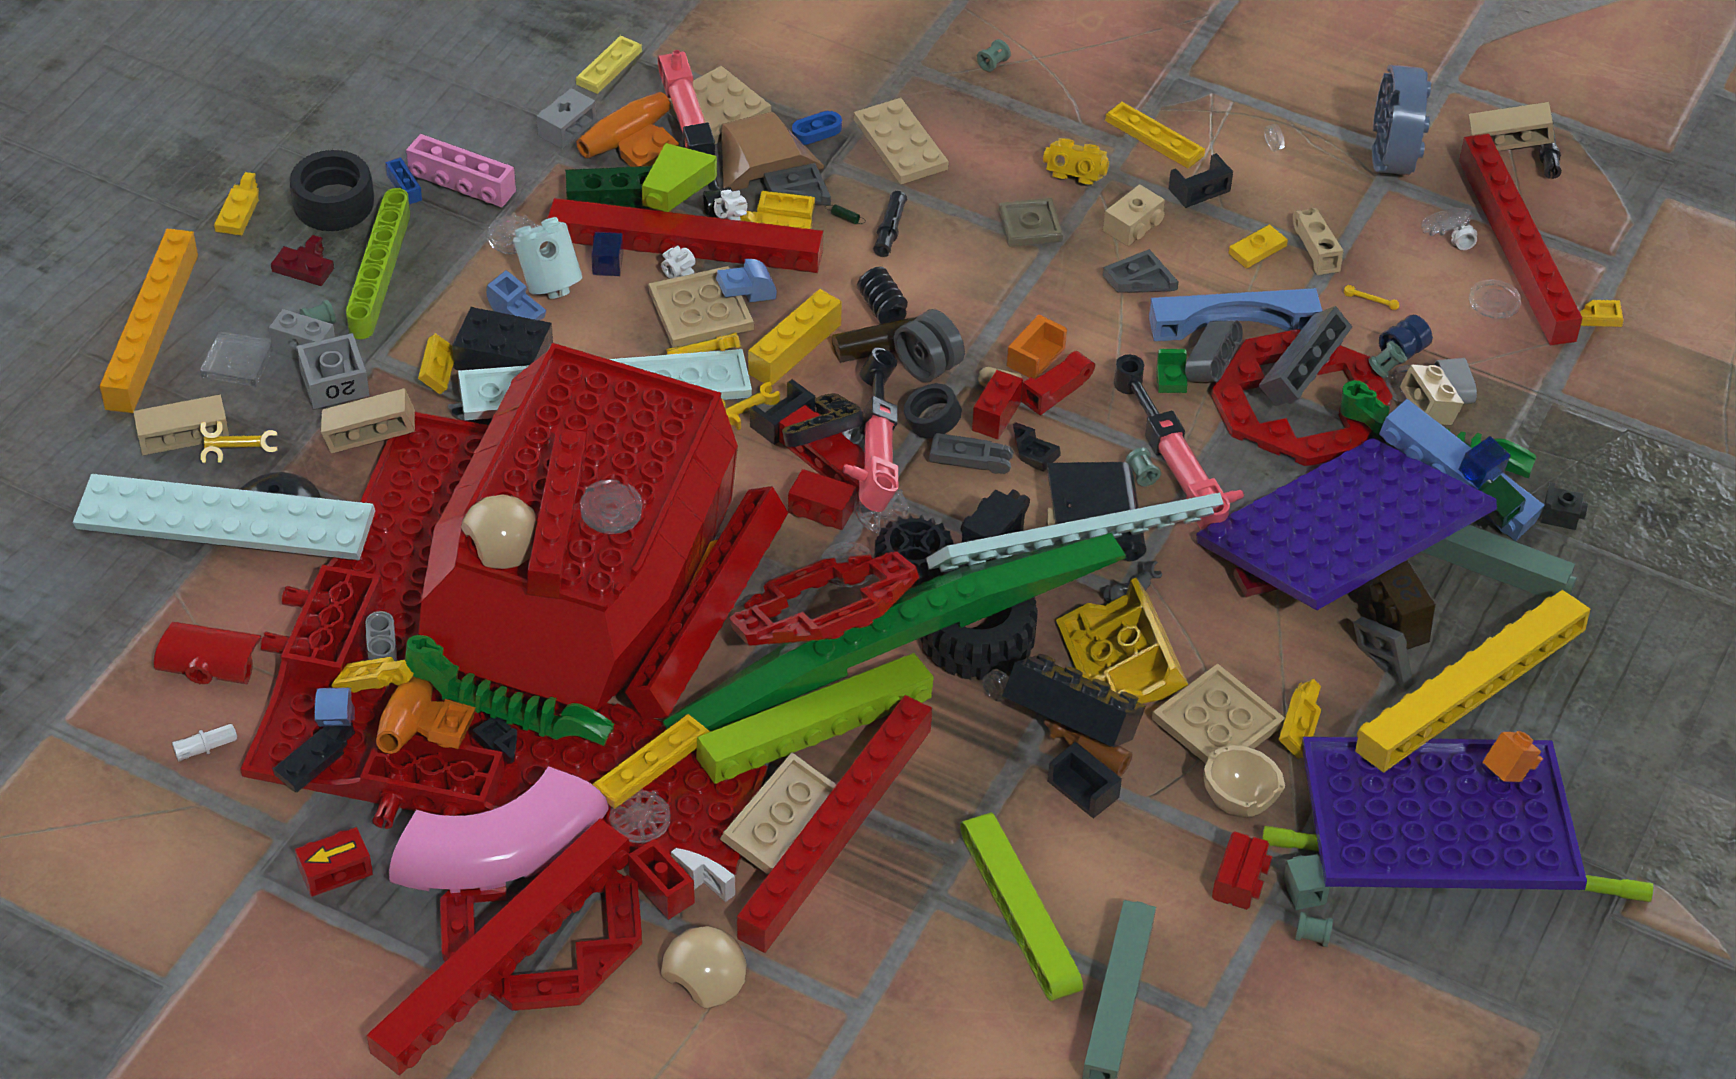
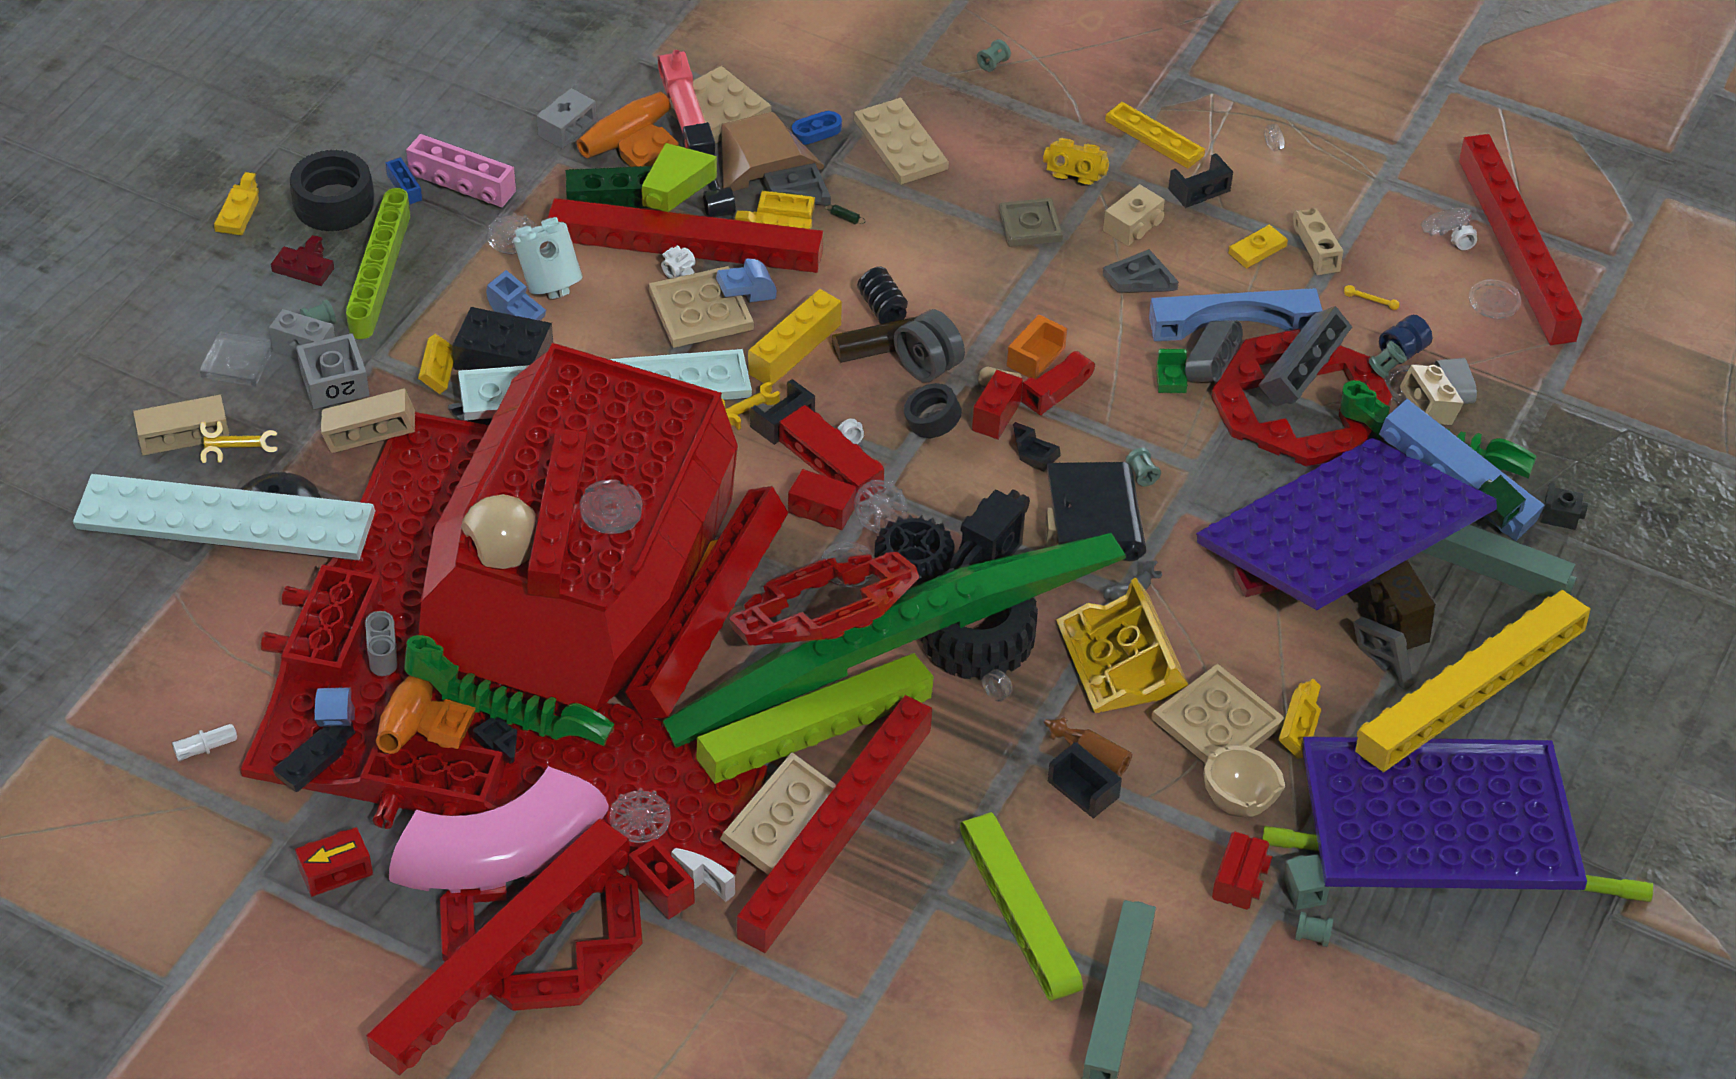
light orange brick [100,228,198,413] -> none
red panel [154,622,262,684] -> none
yellow hinge [332,657,414,693] -> none
light yellow tile [576,35,642,94] -> none
clear blue brick [591,232,624,276] -> none
yellow tile [592,714,710,809] -> none
tan cylinder [661,926,747,1008] -> none
yellow bar [666,332,741,355] -> none
white gear [714,190,747,221] -> none
black beam [782,393,864,447] -> none
coral piece [843,348,899,512] -> none
black pin [873,191,907,257] -> none
light aqua plate [926,492,1223,572] -> none
dark grey hinge [929,433,1014,474] -> none
black brick [1002,654,1146,748] -> none
piece [1114,354,1244,530] -> none
sand blue brick [1372,65,1431,175] -> none
clear blue brick [1458,436,1511,489] -> none
tan brick [1469,102,1554,151] -> none
orange brick [1483,731,1543,782] -> none
black pin [1539,119,1562,179] -> none
yellow tile [1580,300,1624,327] -> none

